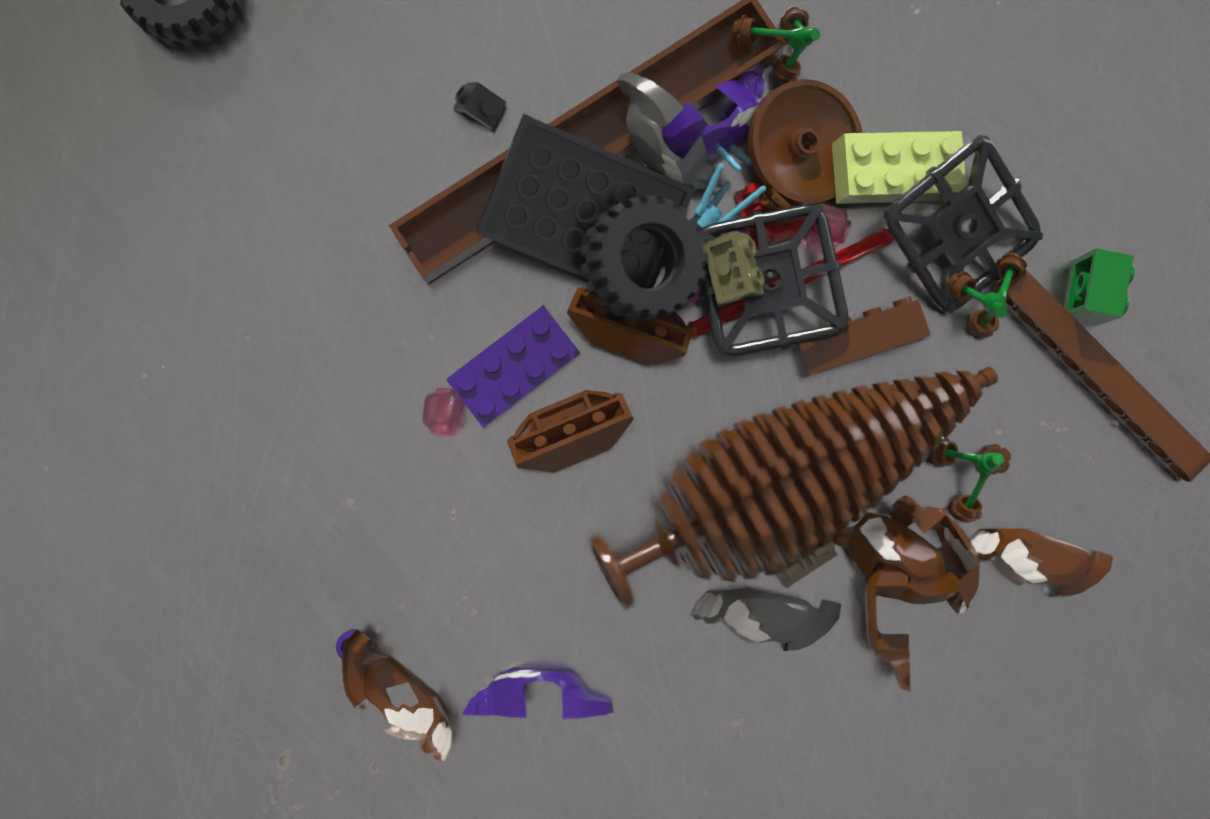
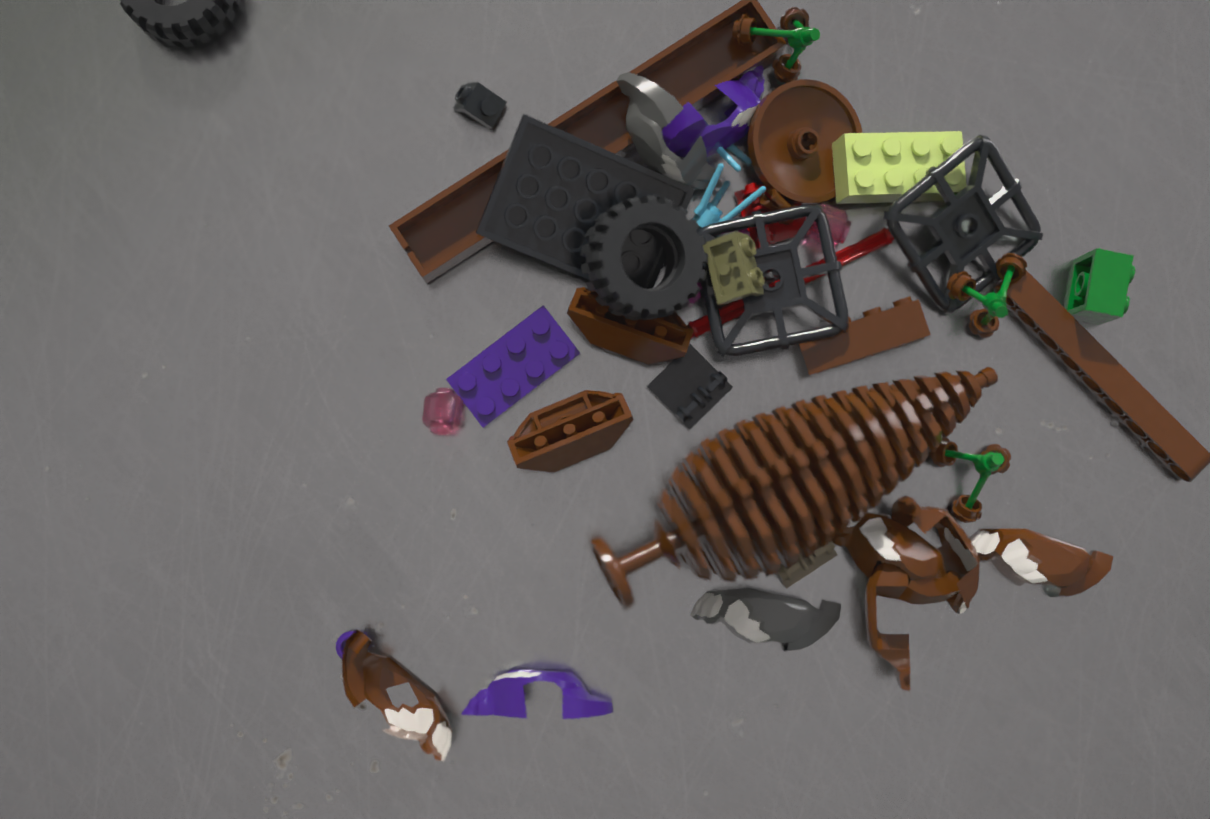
none -> black hinge [647,344,733,430]

